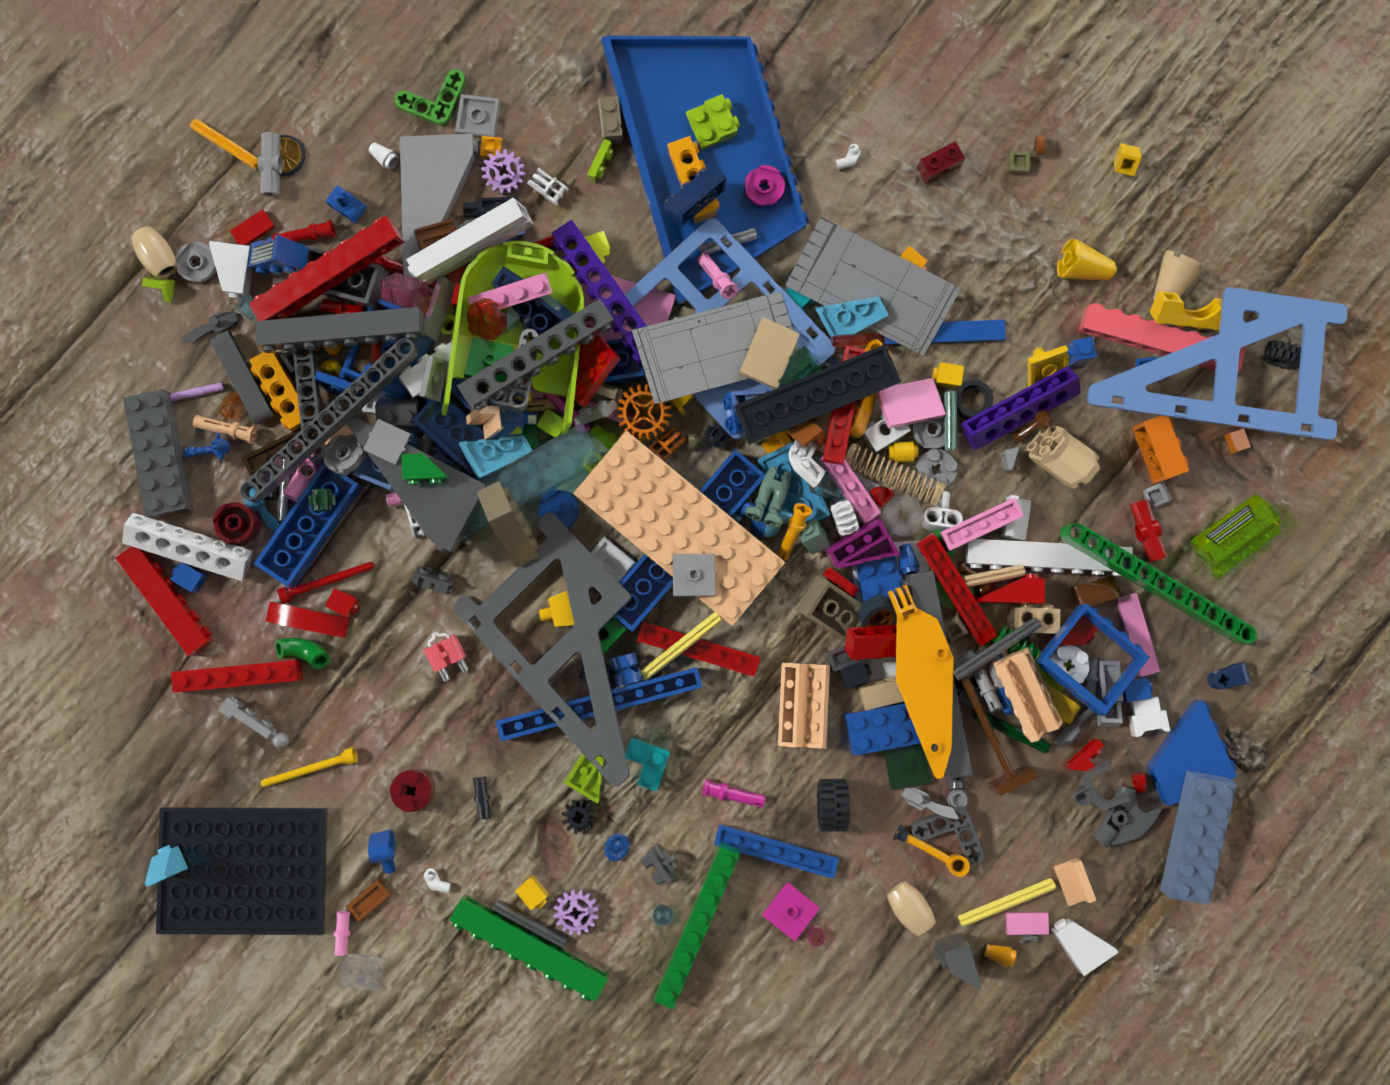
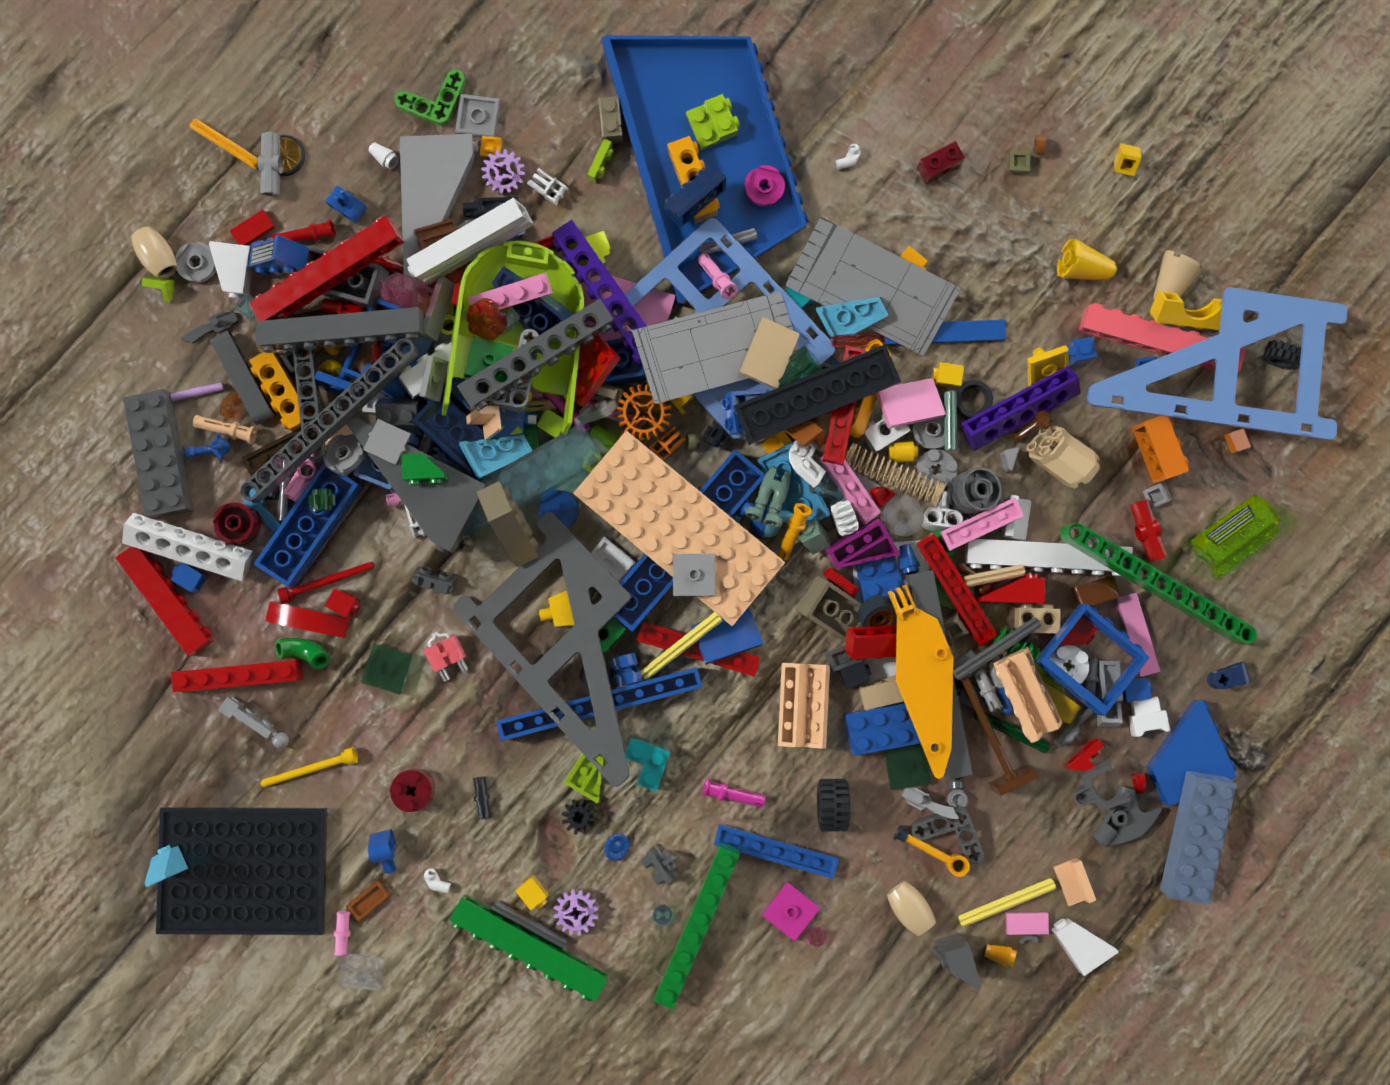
none -> clear green plate [361,643,414,695]
none -> blue tile [691,607,764,665]
none -> dark grey wheel [947,467,1002,515]

